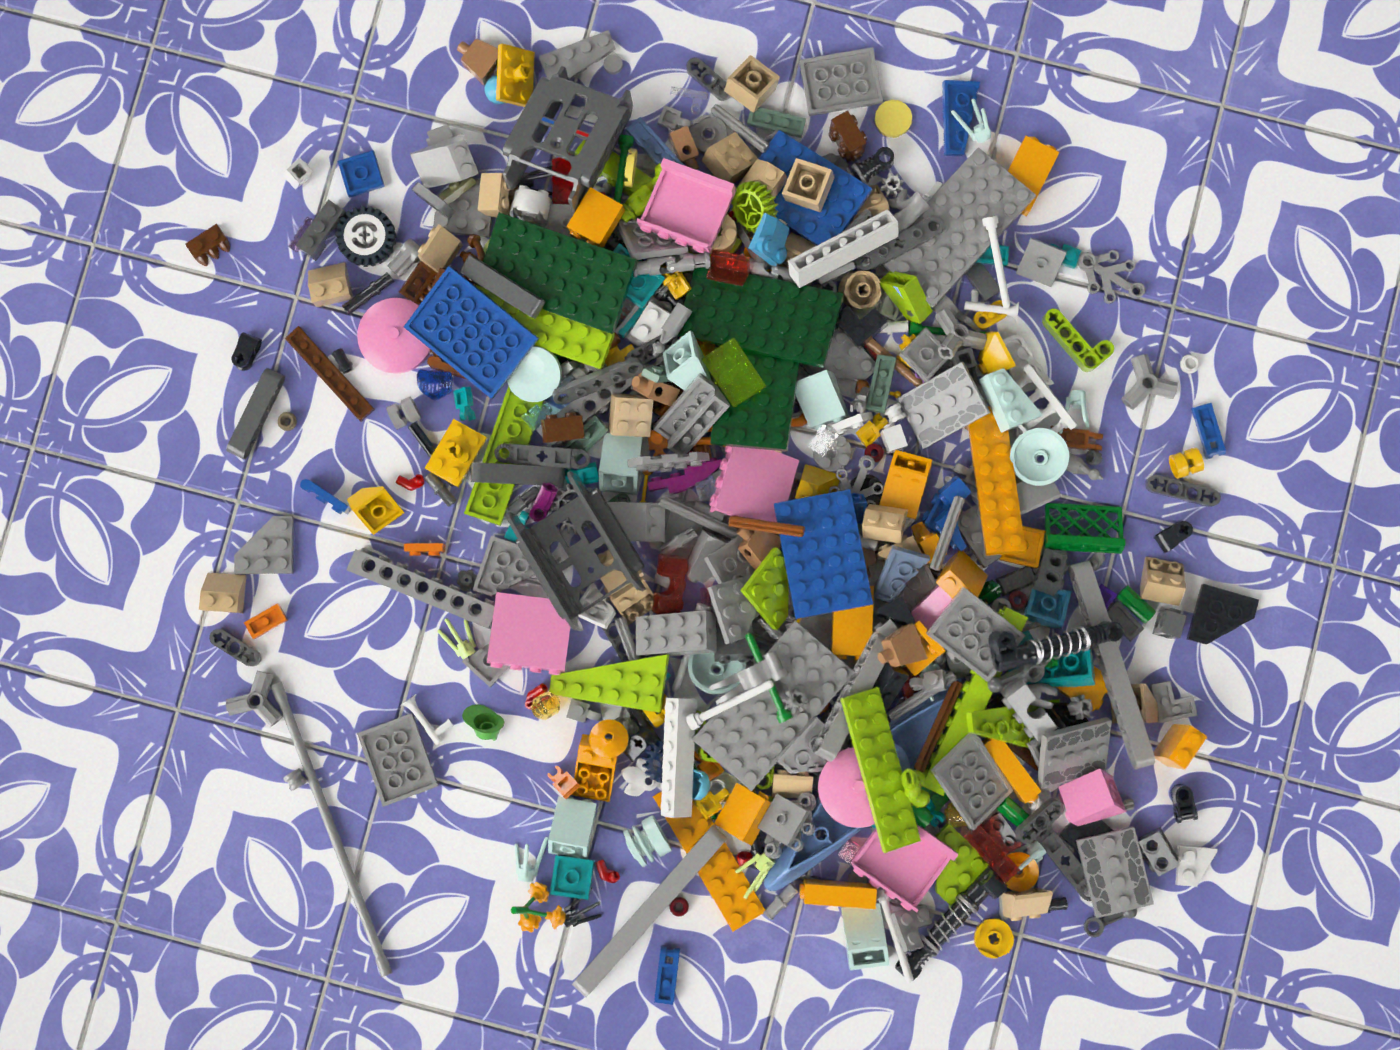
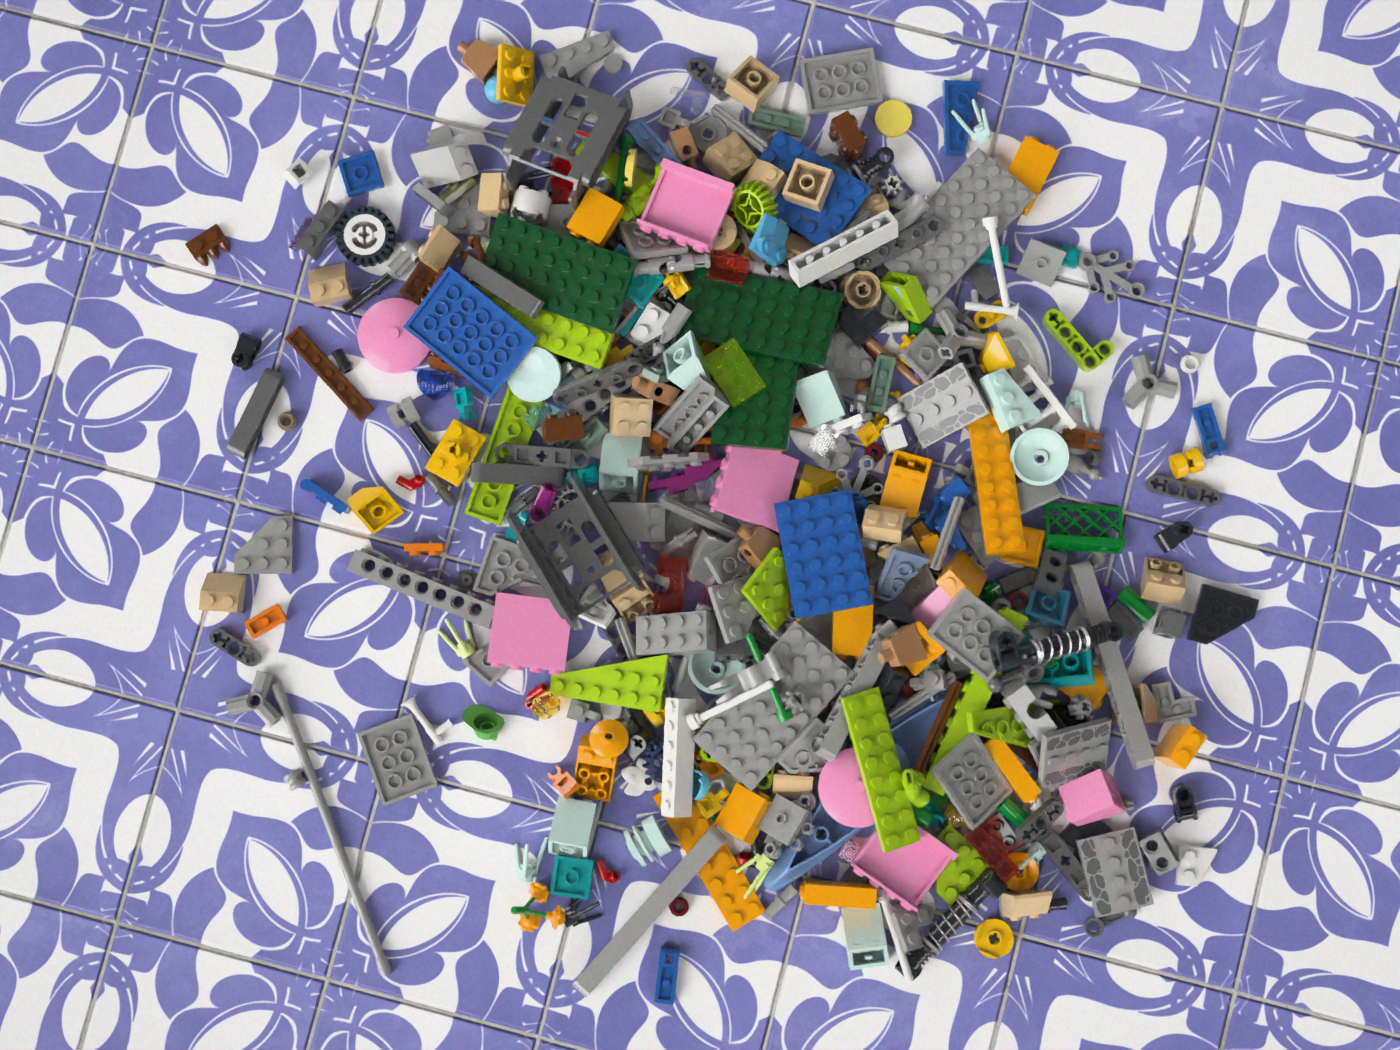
dark orange axle [728,516,805,537] -> none

